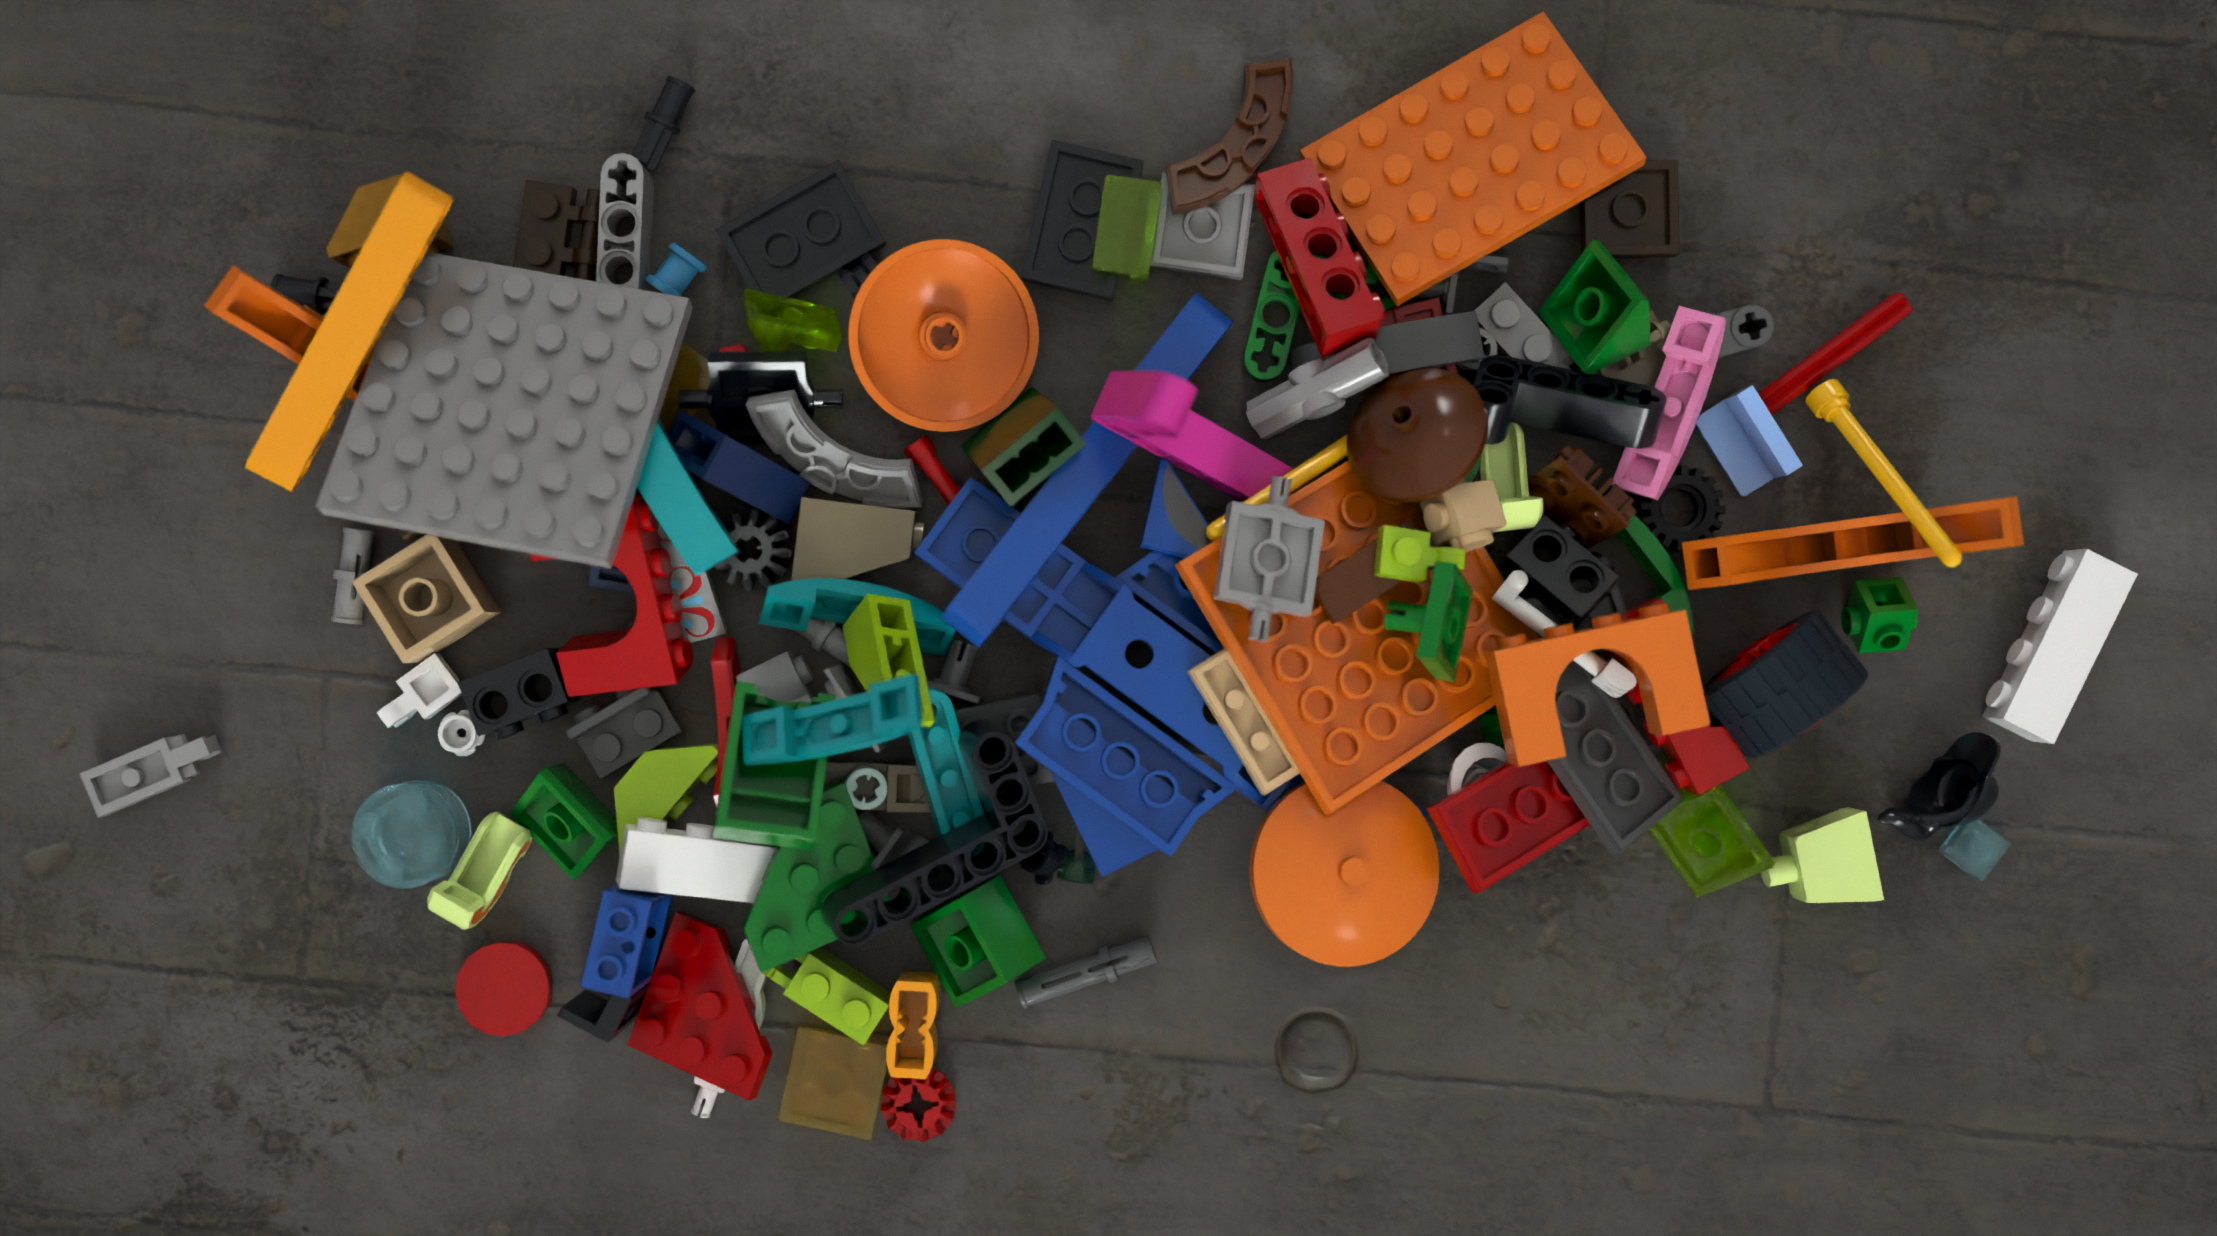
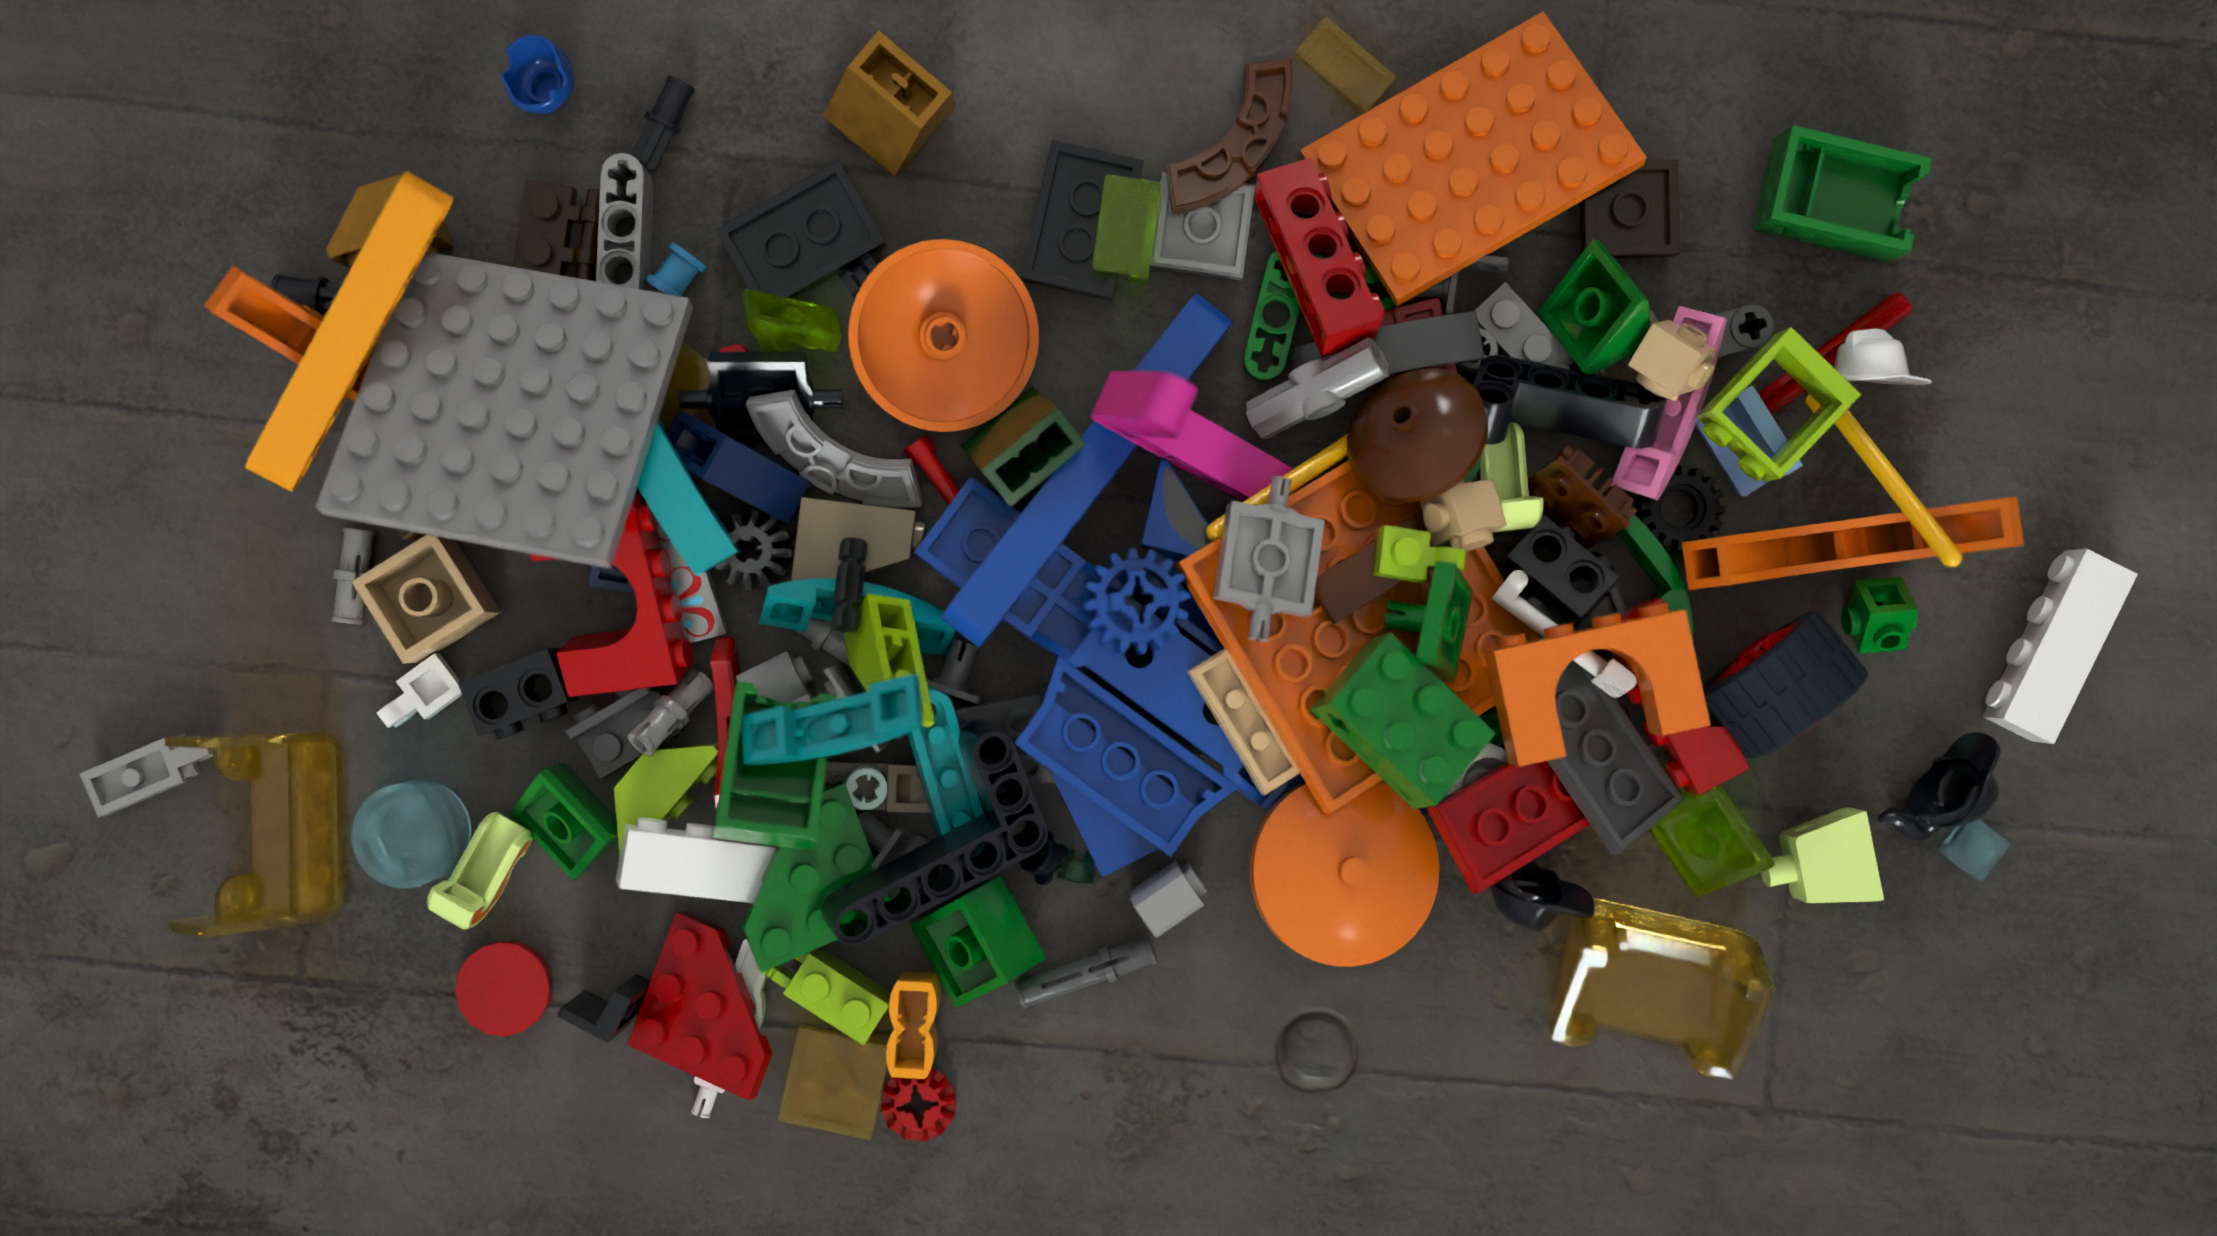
white plate [438,710,486,756] -> none
blue window [581,884,675,999] -> none
none -> clear yellow windscreen [165,732,344,937]
none -> blue hair [500,35,575,114]
none -> light grey pin [628,669,714,756]
none -> pearl gold slope [823,30,956,178]
none -> pearl dark grey axle [831,537,867,632]
none -> blue gear [1082,548,1190,655]
none -> light grey brick [1129,859,1207,938]
none -> clear yellow tile [1294,16,1397,114]
none -> green piece [1310,632,1496,809]
none -> black hair [1489,861,1595,931]
none -> clear yellow windscreen [1549,898,1776,1080]
none -> tan brick [1628,320,1718,401]
none -> lime window [1696,327,1861,482]
none -> green piece [1752,125,1932,262]
none -> white piece [1834,329,1932,385]

